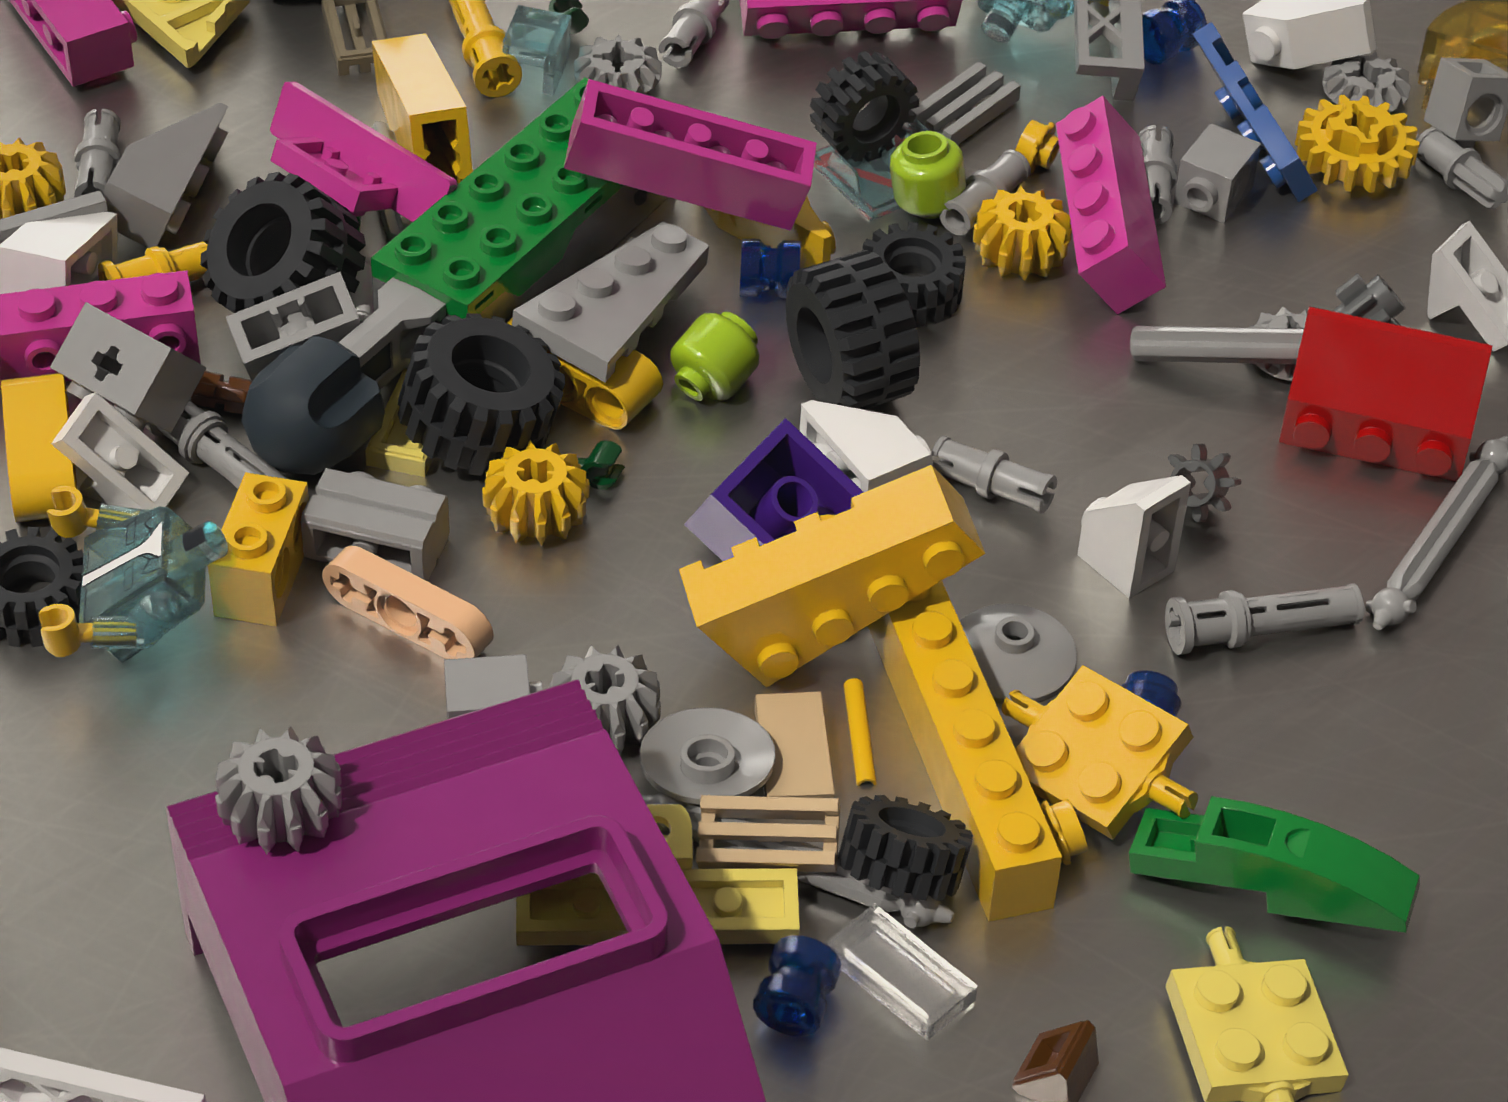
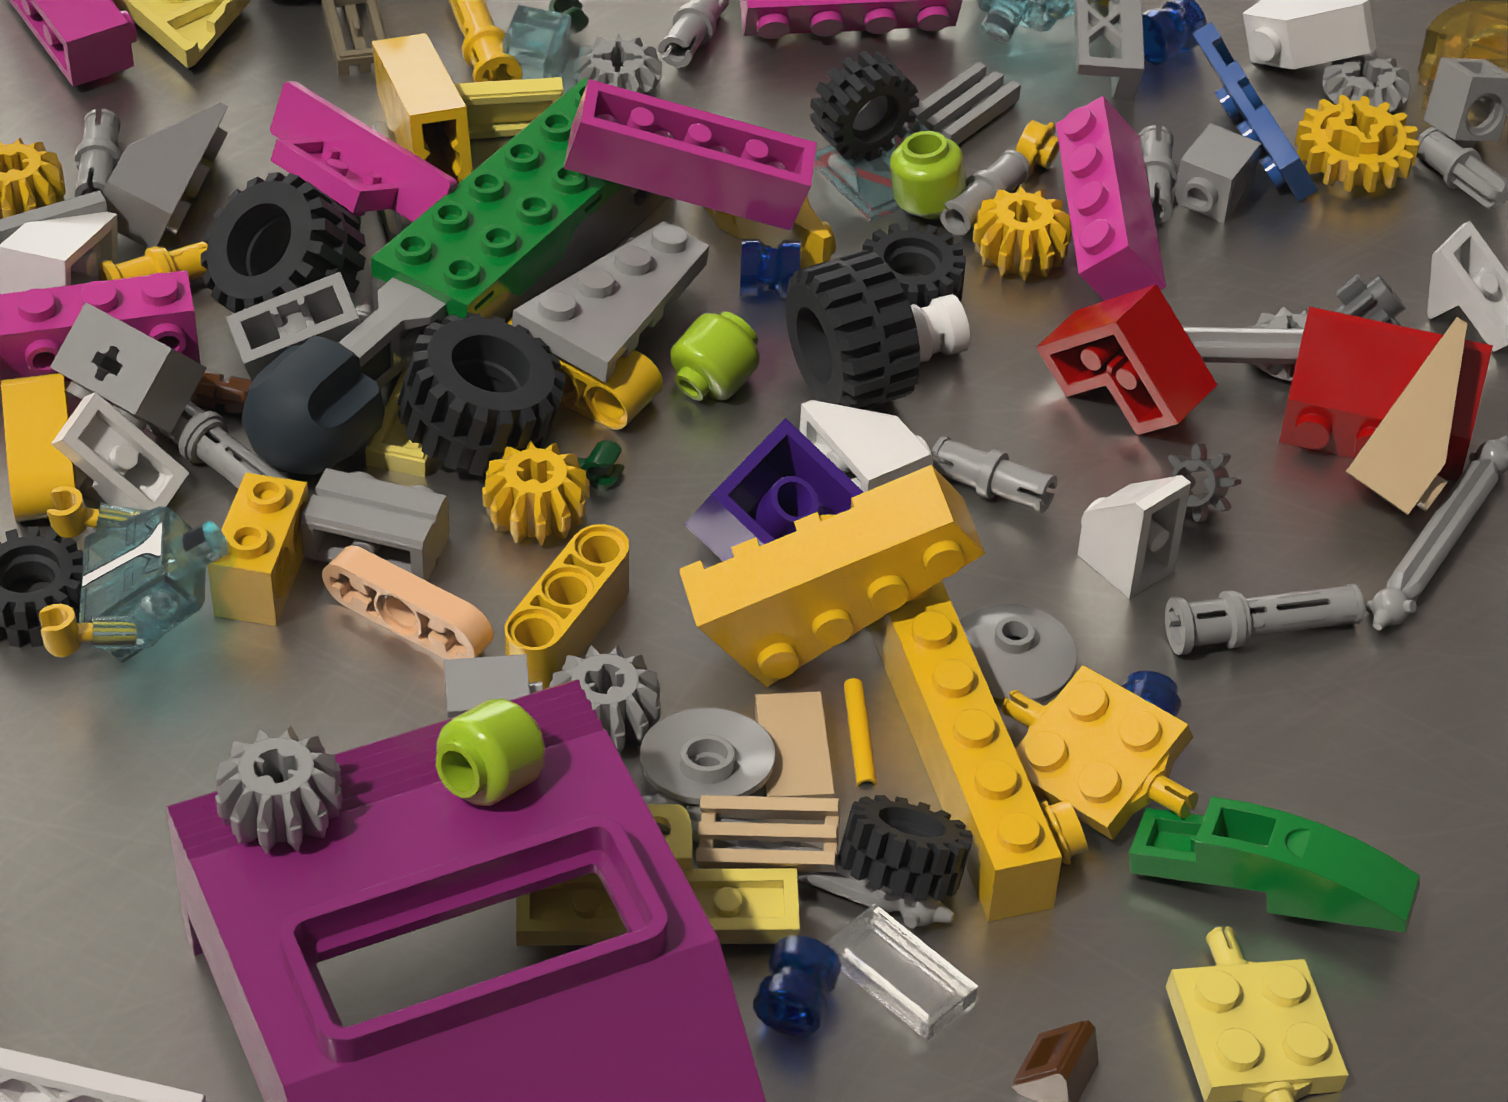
none -> lime head [436,699,545,806]
none -> light yellow tile [454,77,564,139]
none -> yellow beam [504,524,629,690]
none -> white wheel [910,294,970,363]
none -> red brick [1036,284,1218,435]
none -> tan slope [1346,317,1467,515]

